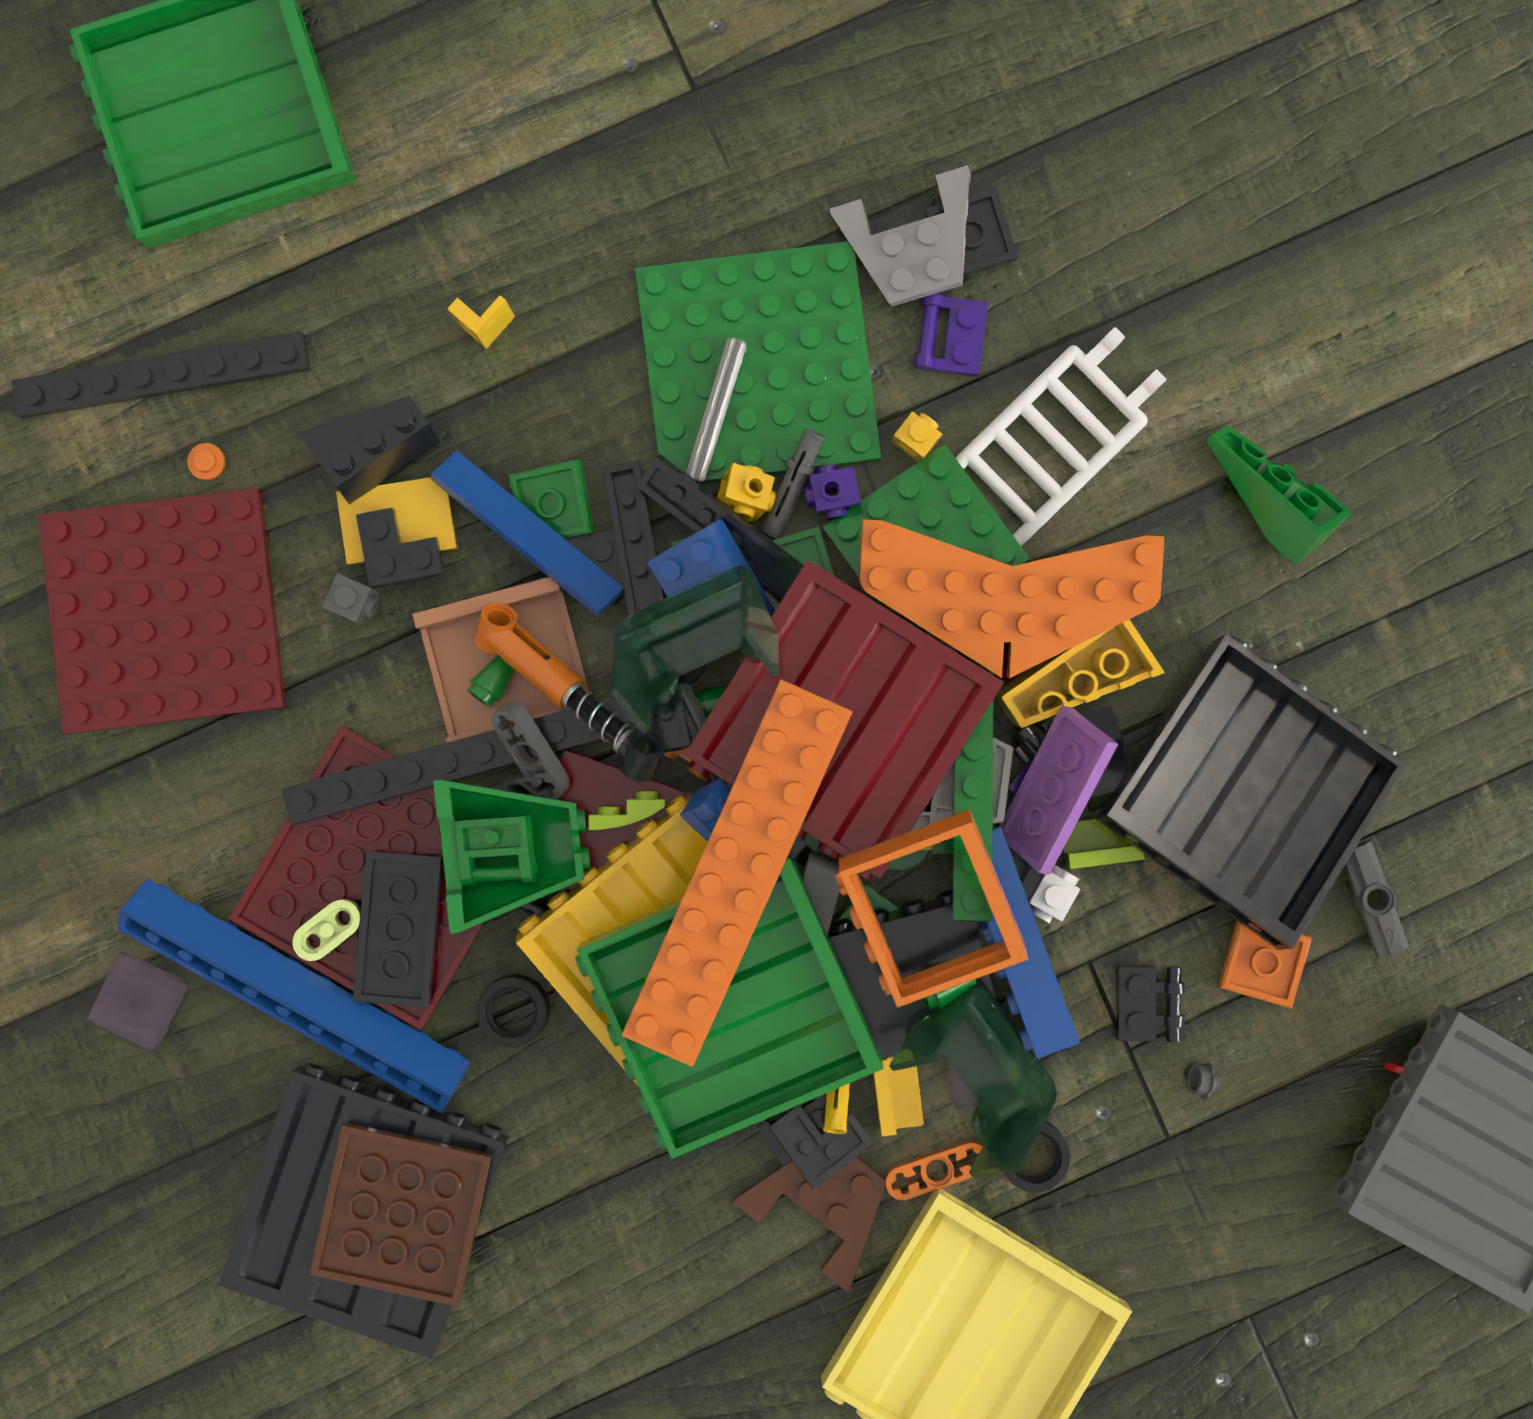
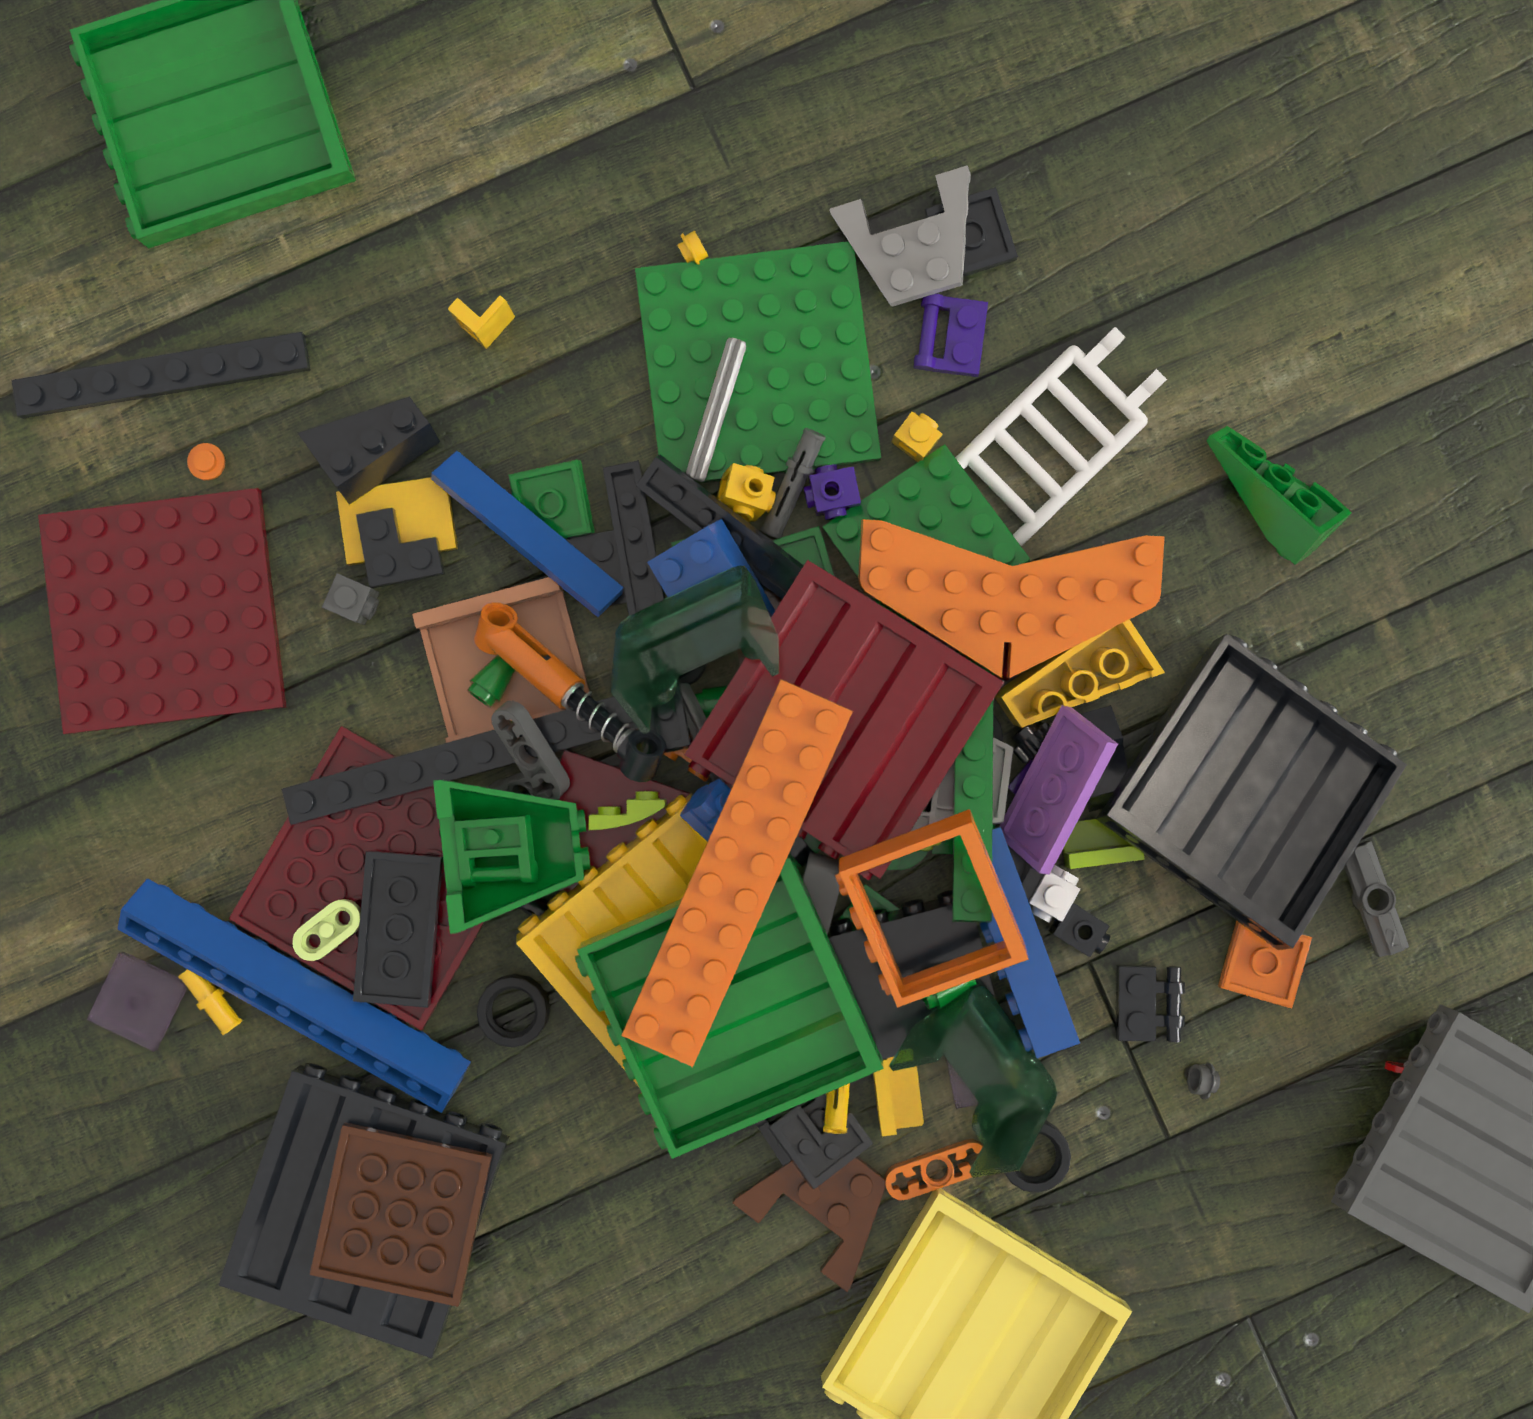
none -> yellow pin [178,969,243,1035]
none -> yellow plate [677,231,709,265]
none -> black brick [1048,903,1111,957]

